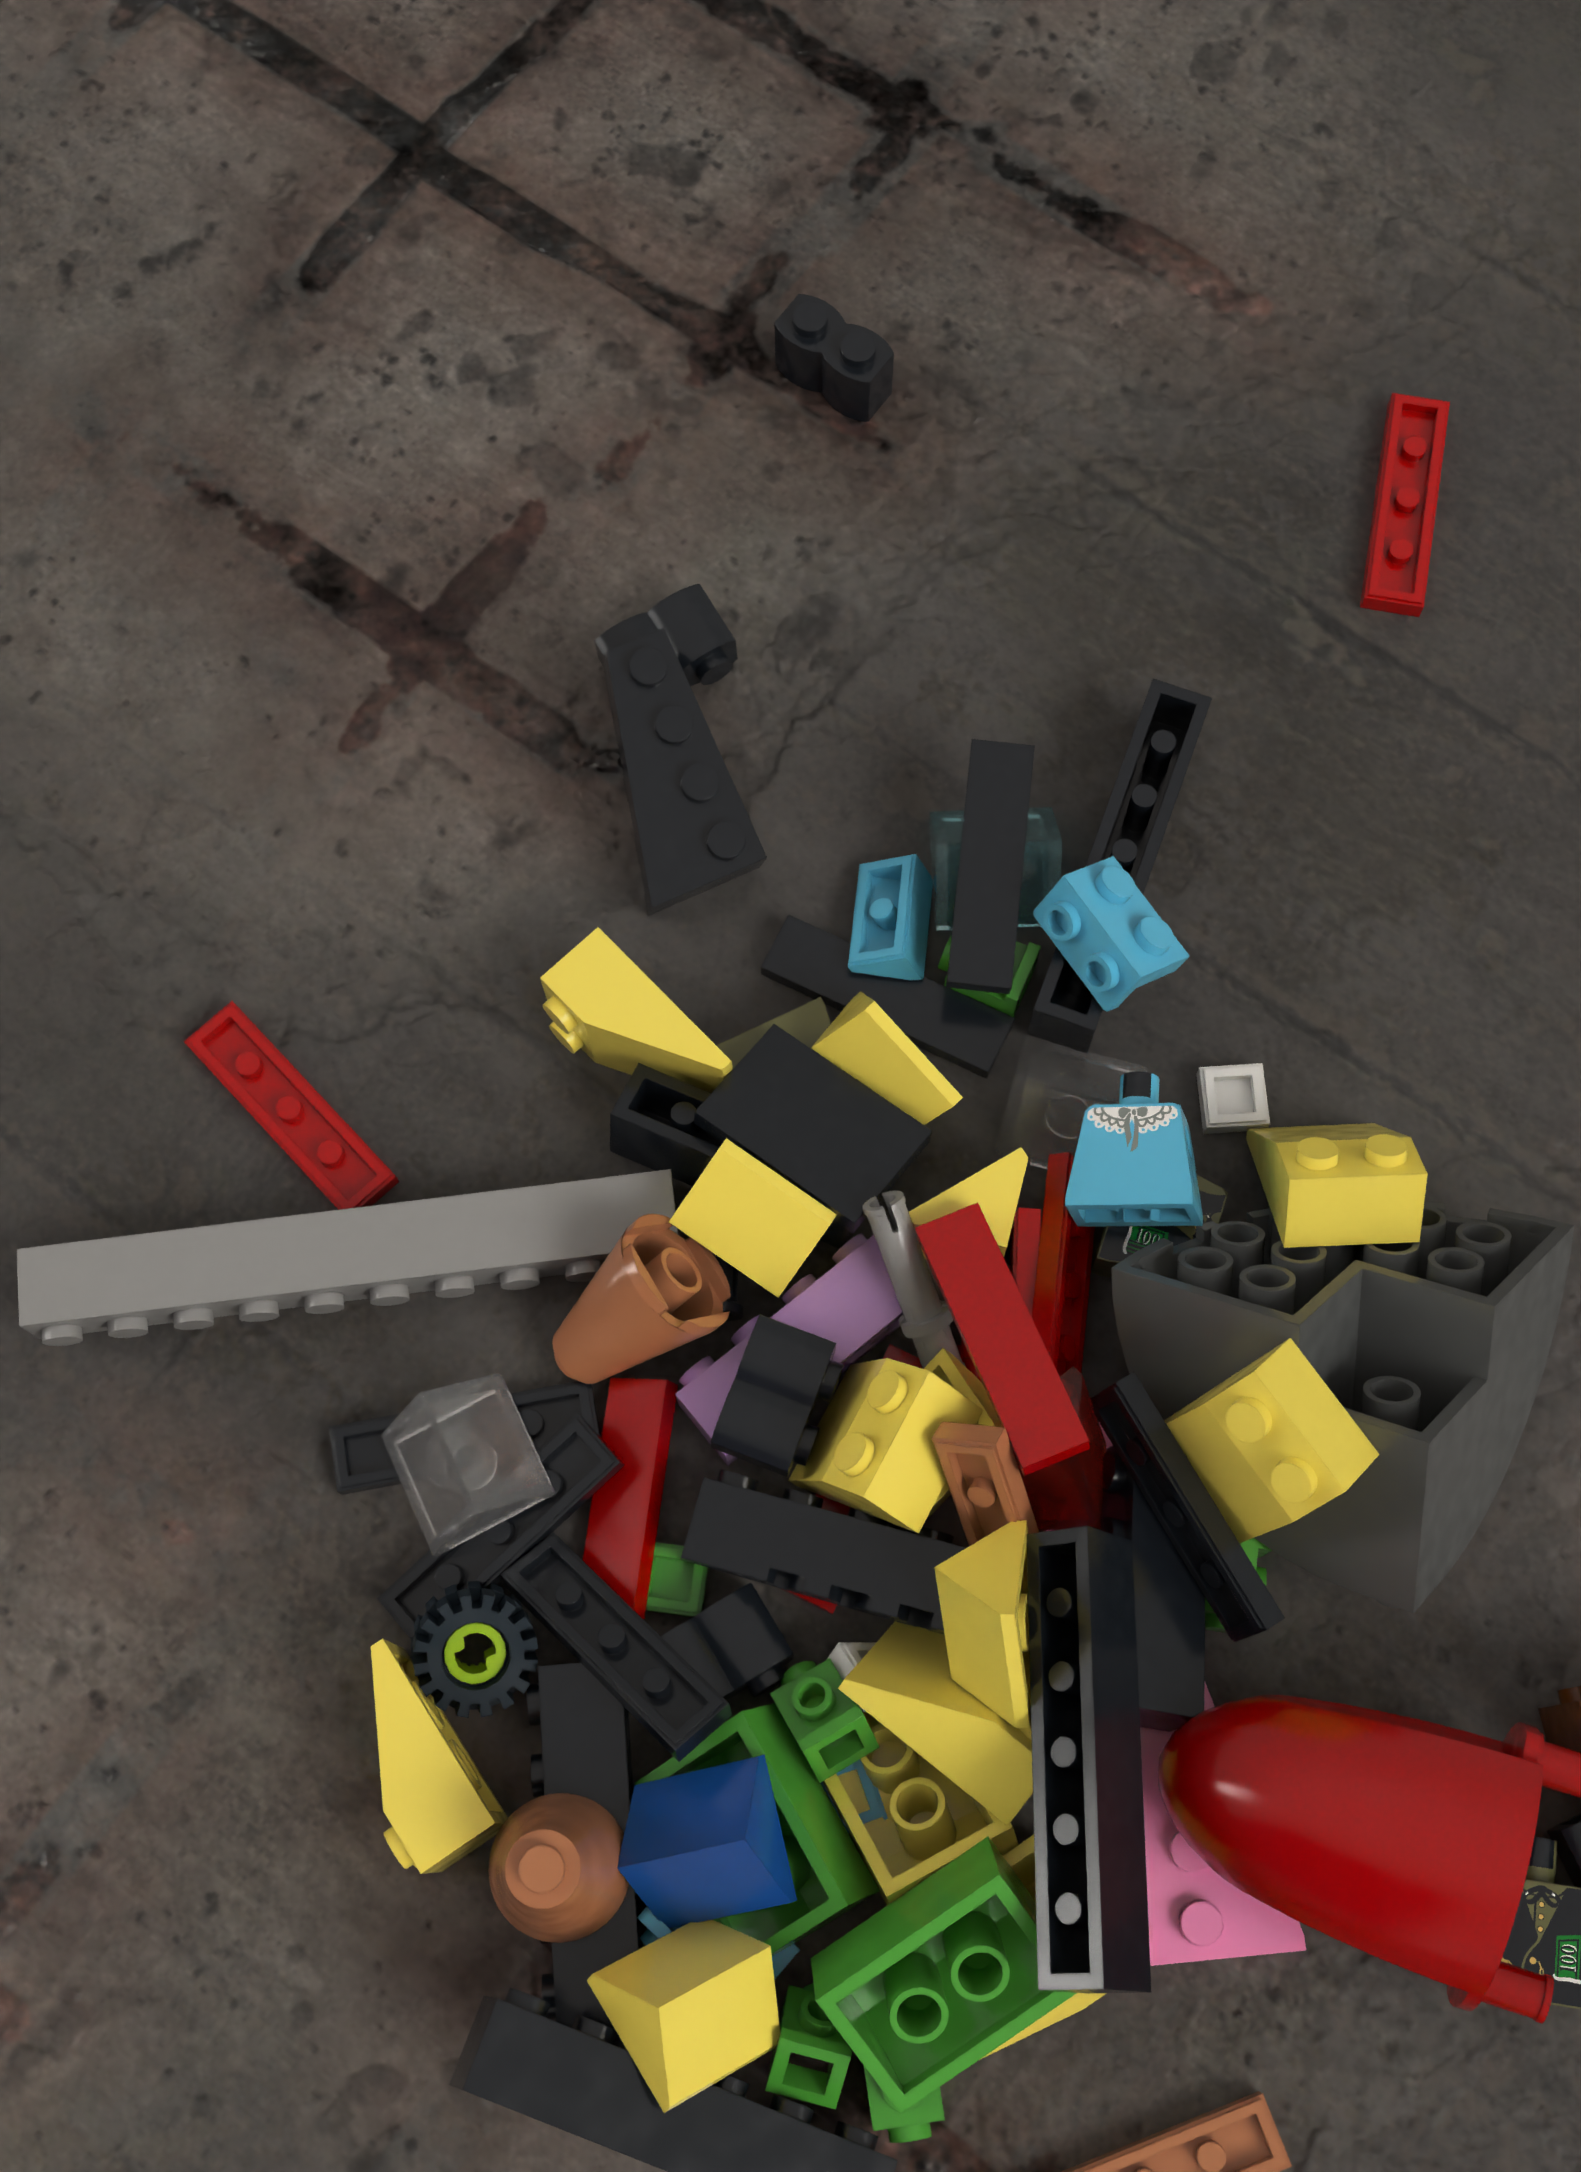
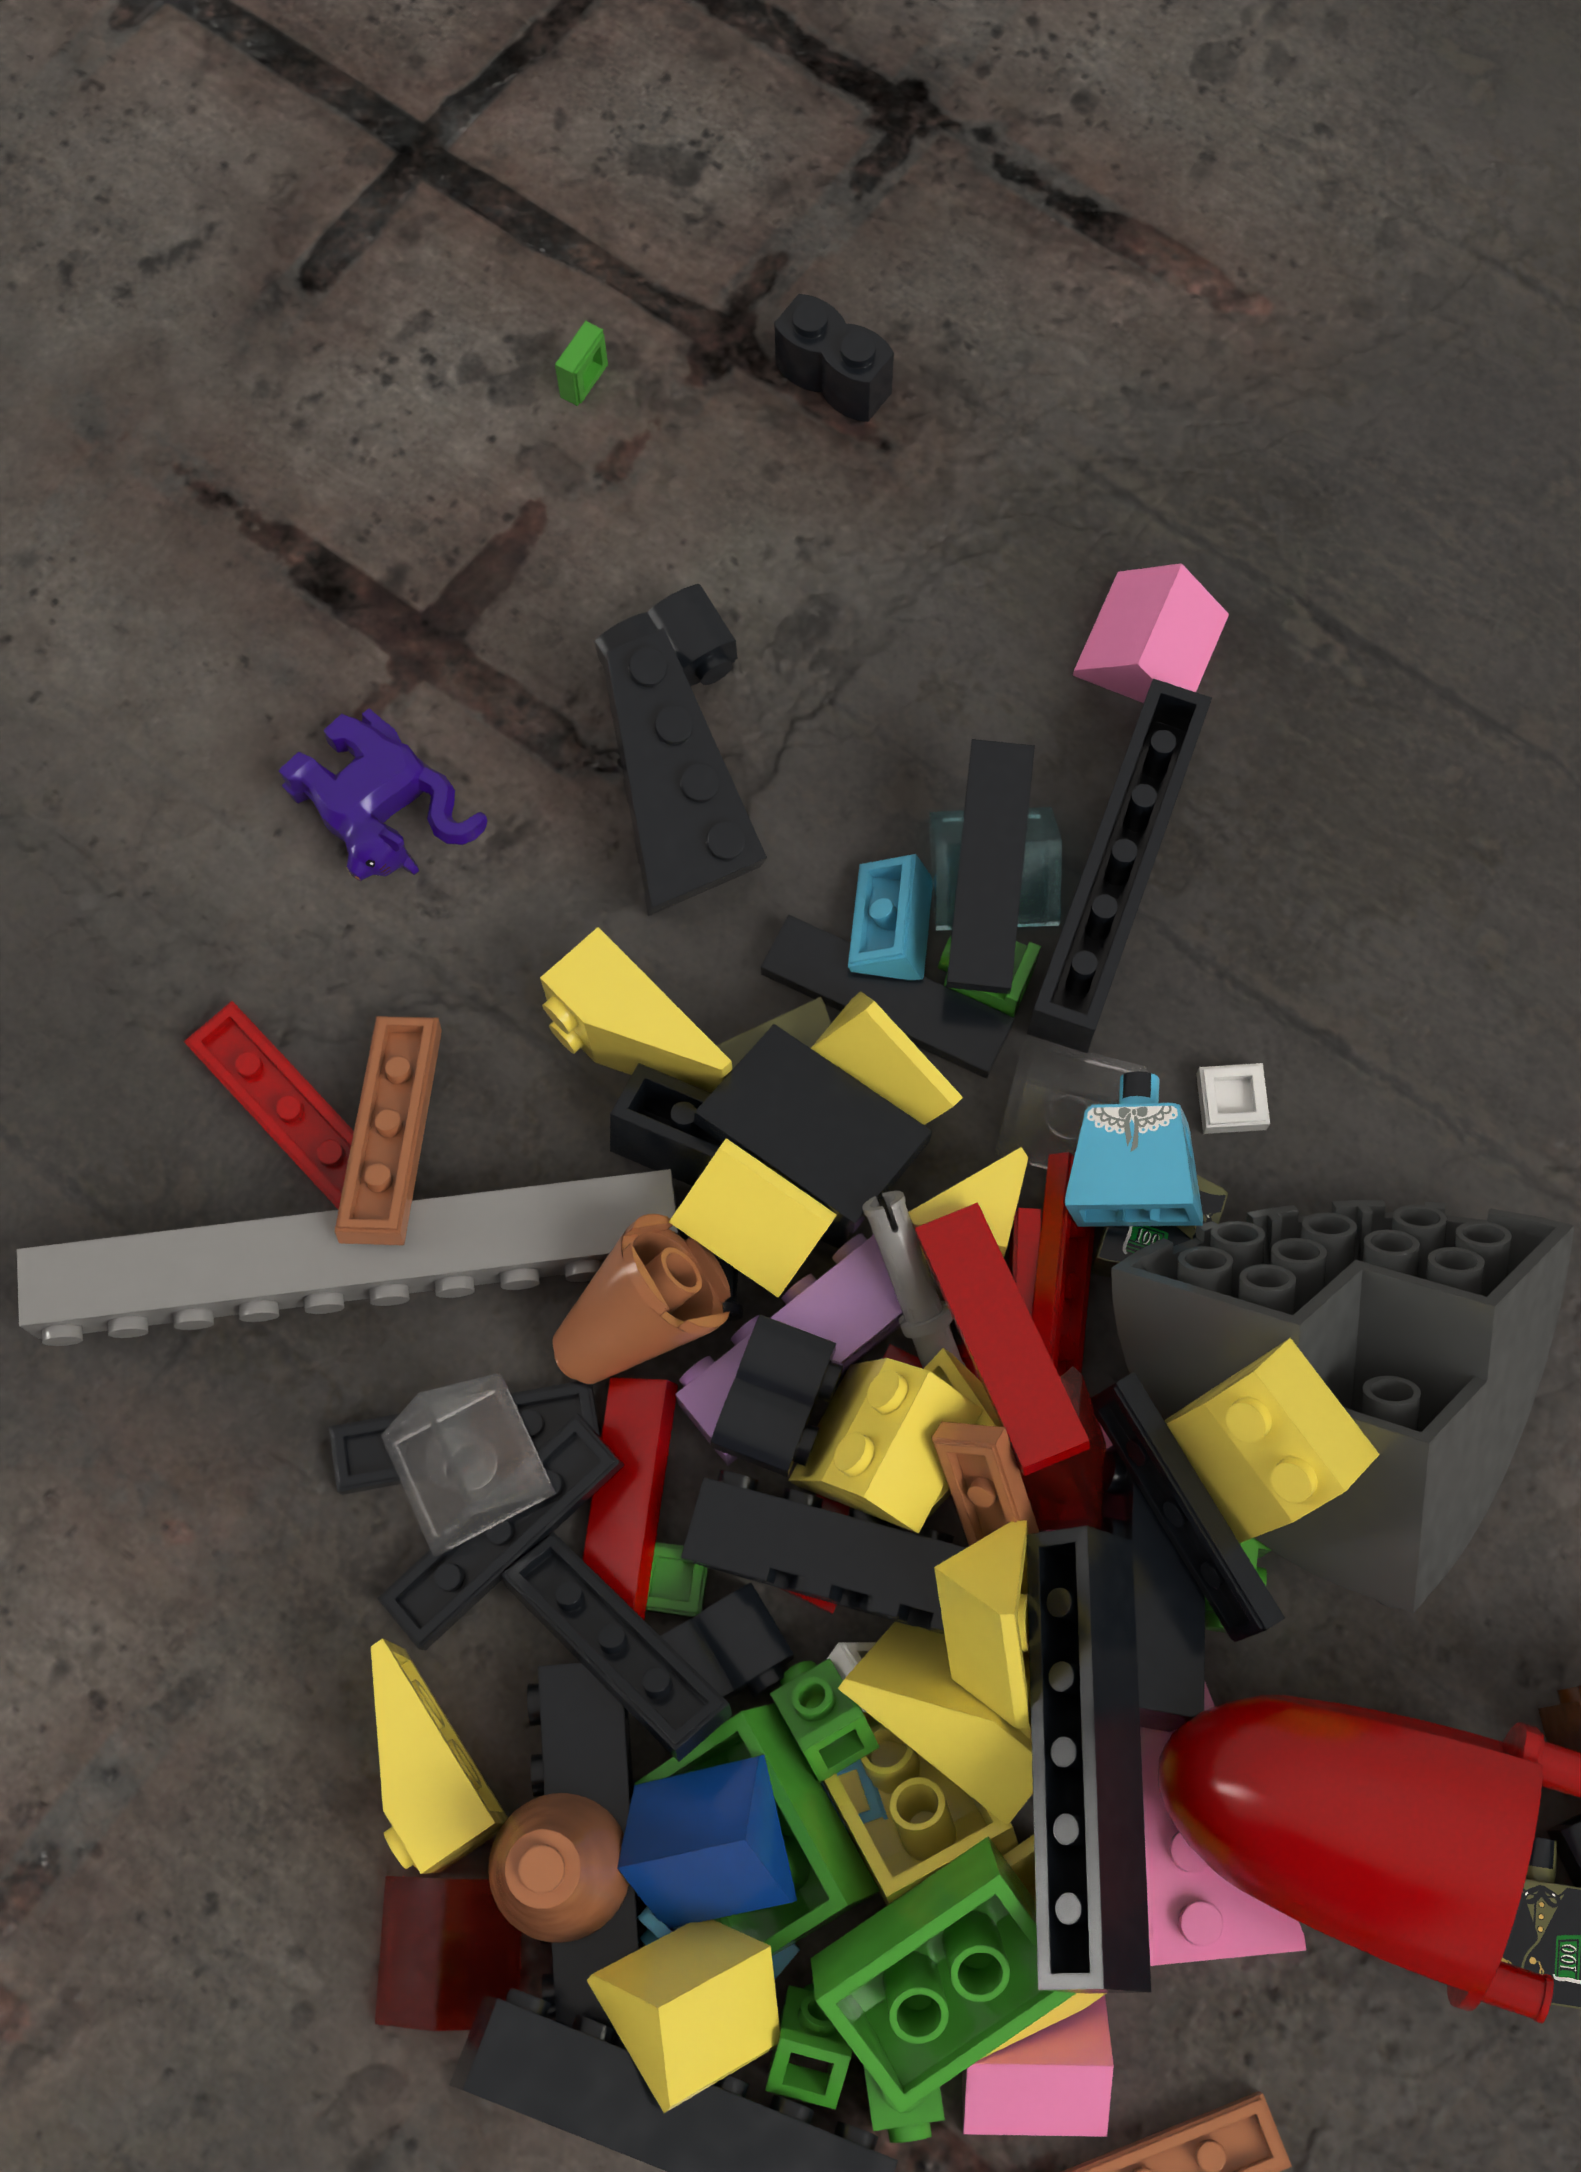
black bush [411,1581,538,1718] -> none
medium azure bracket [1033,856,1190,1012] -> none
light yellow slope [1246,1123,1428,1248] -> none
red tile [1360,393,1450,617] -> none
none -> dark purple animal [278,708,488,881]
none -> nougat tile [334,1016,442,1245]
none -> clear red slope [375,1876,523,2031]
none -> bright green tile [555,320,608,406]
none -> bright pink slope [962,1995,1114,2137]
none -> bright pink slope [1073,563,1229,703]

